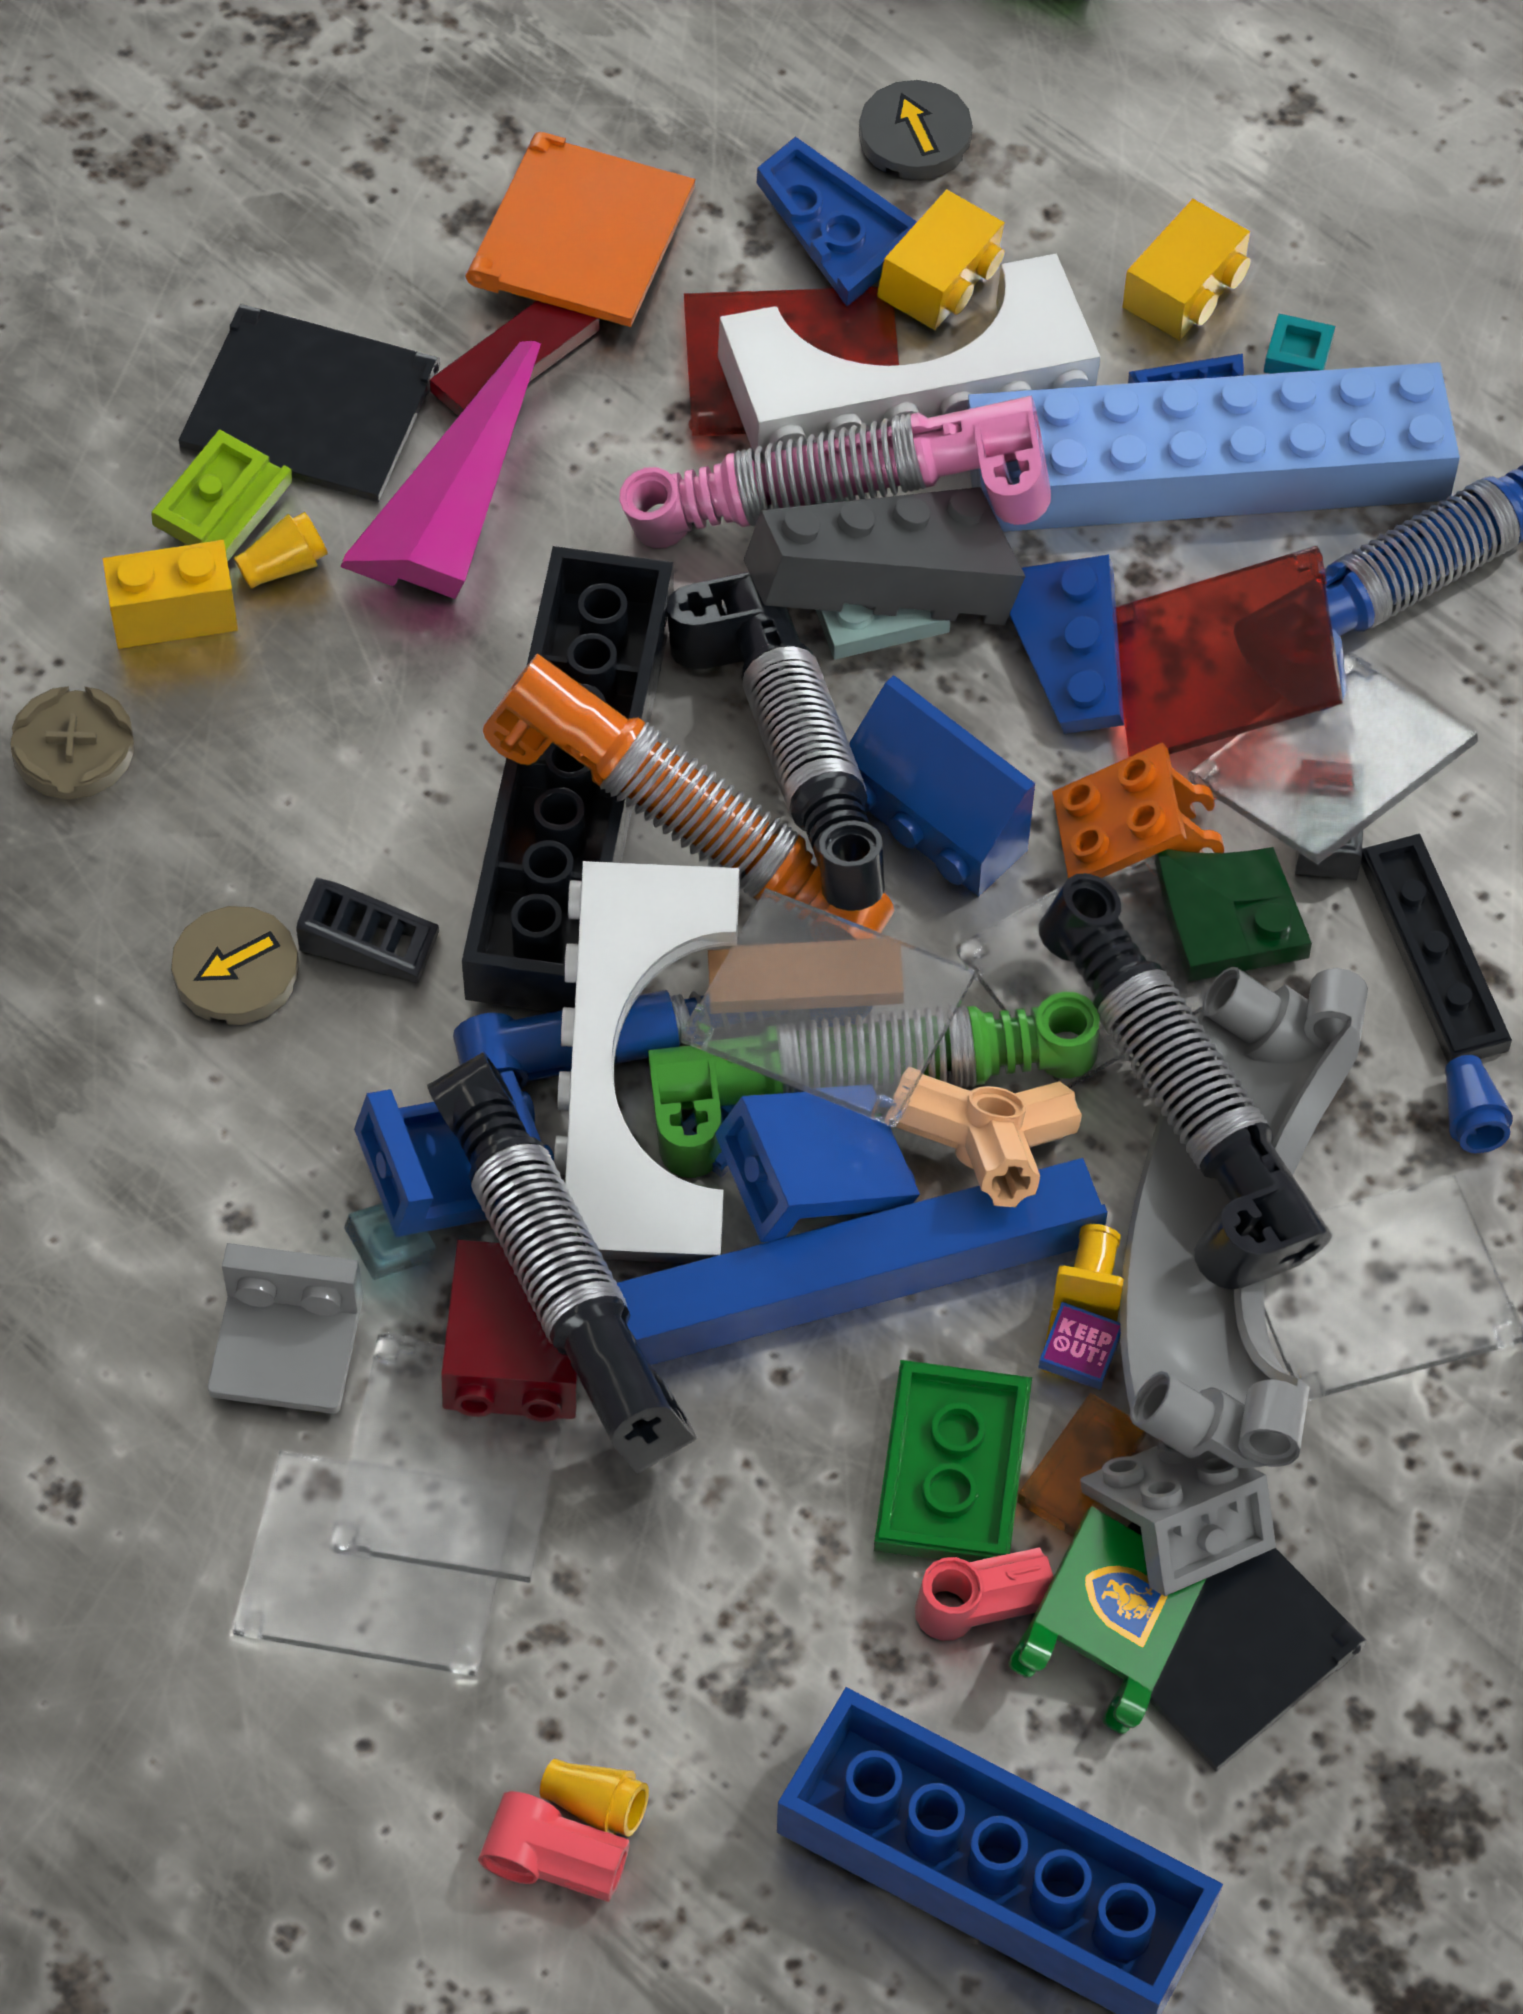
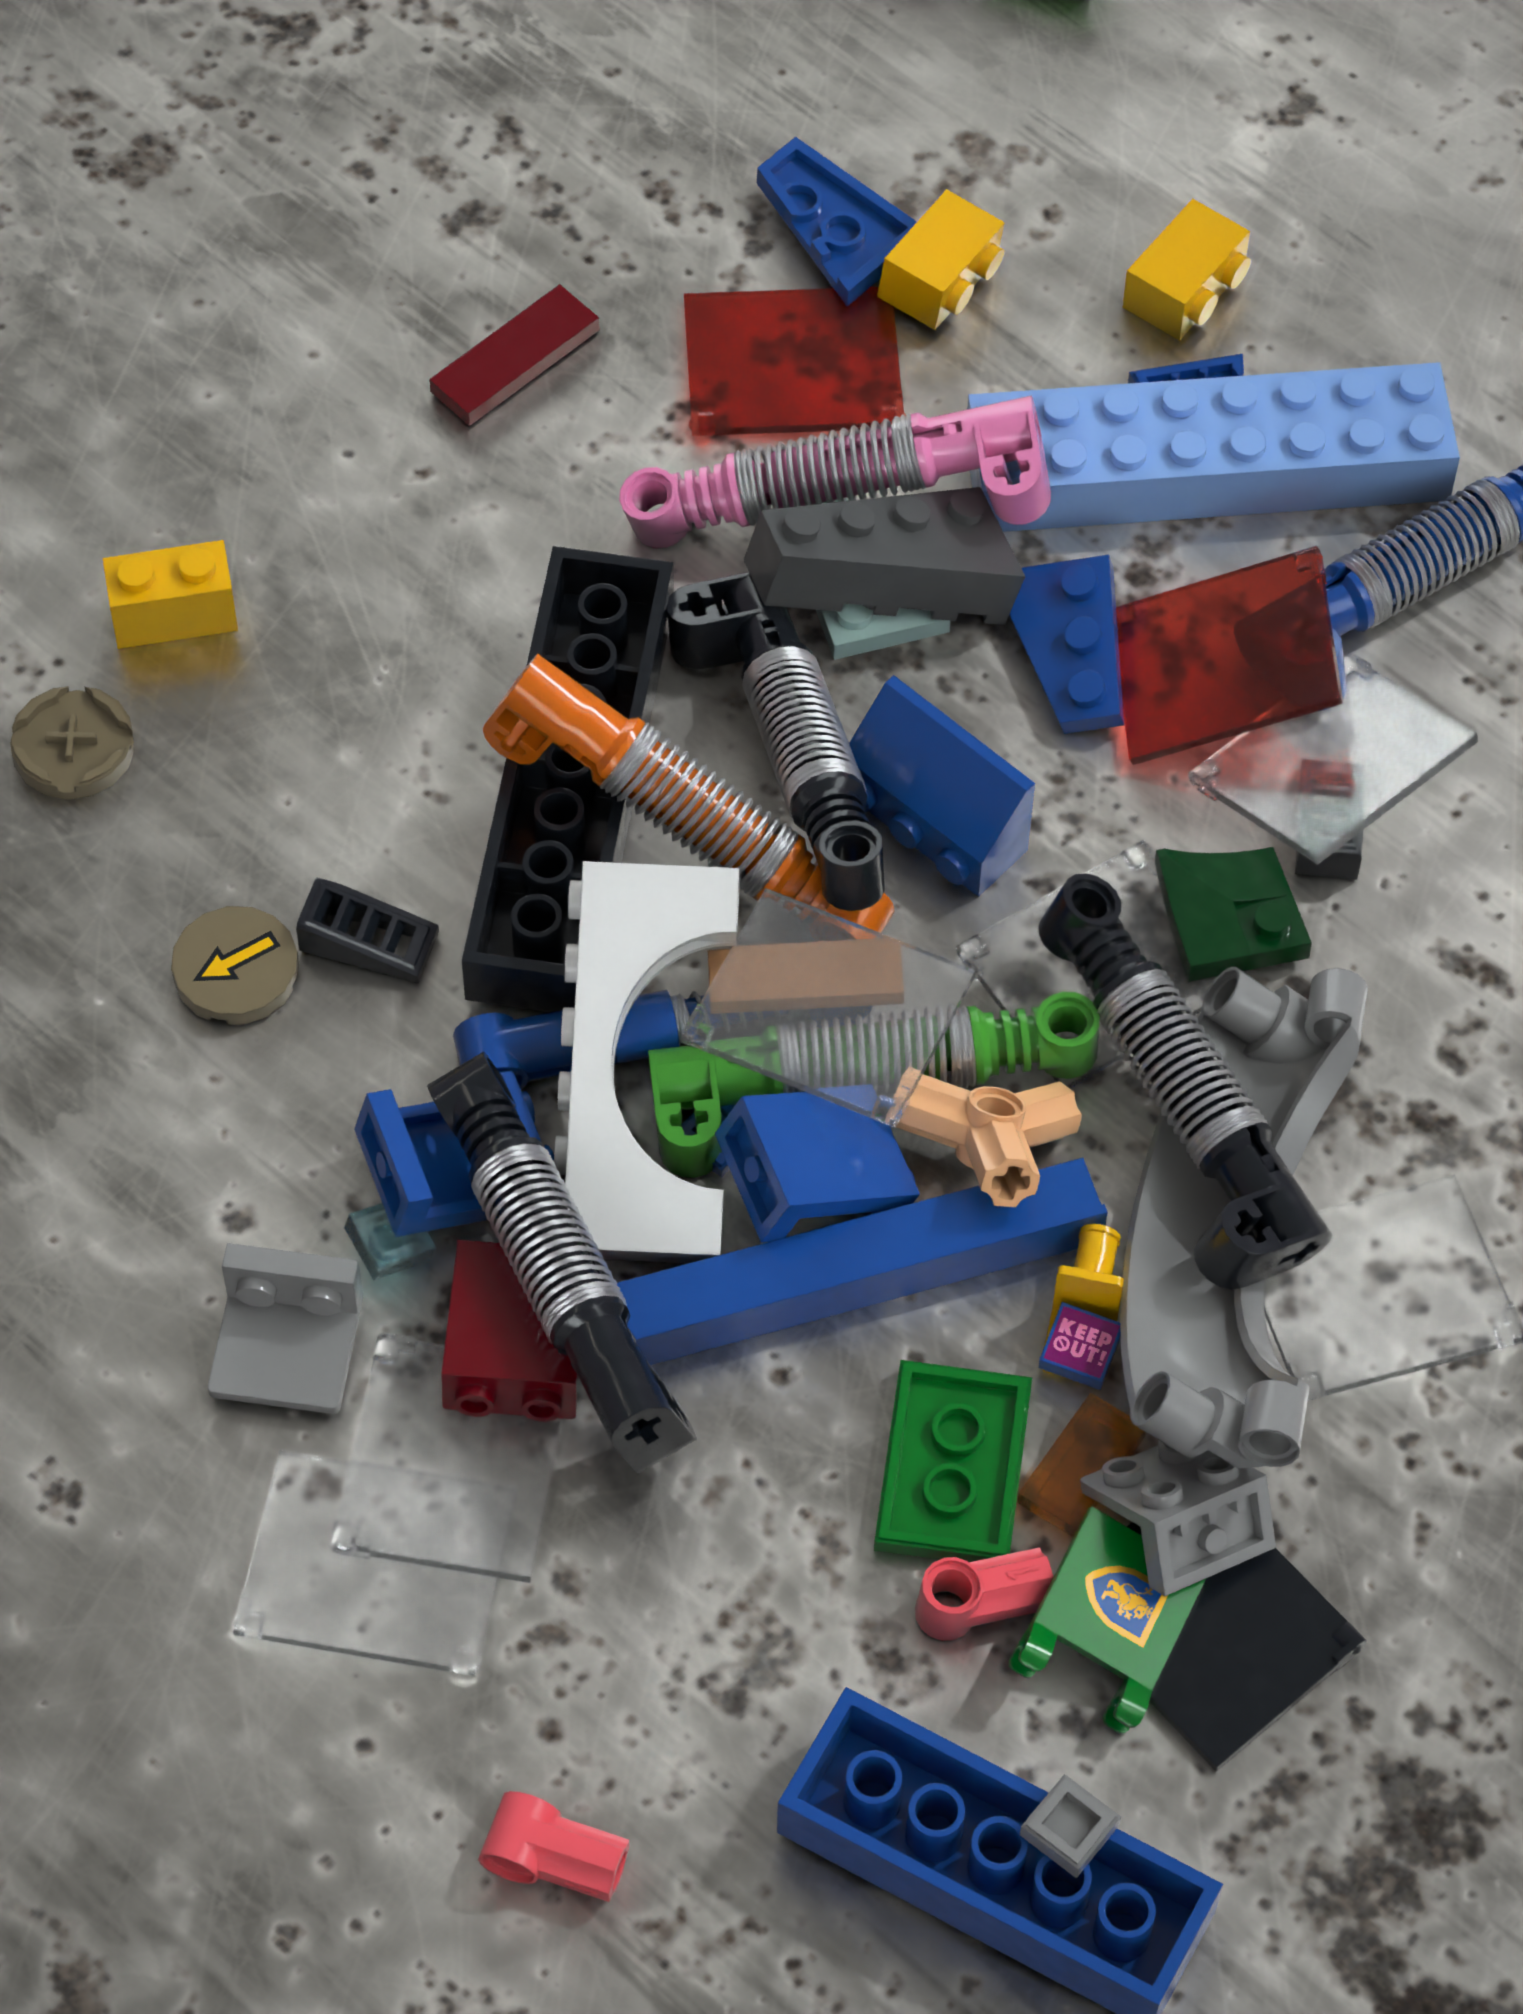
lime plate [151,429,292,562] -> none
black piece [178,304,440,502] -> none
yellow cone [234,512,328,589] -> none
dark pink wedge [340,341,541,599] -> none
orange piece [465,132,696,327] -> none
yellow cone [540,1758,649,1837] -> none
white arch [718,253,1101,461] -> none
dark grey tile [859,80,973,180] -> none
orange plate [1052,742,1225,878] -> none
teal plate [1263,313,1336,374] -> none
black tile [1361,833,1512,1063] -> none
blue cone [1445,1055,1513,1153] -> none
none -> light grey tile [1020,1774,1121,1878]

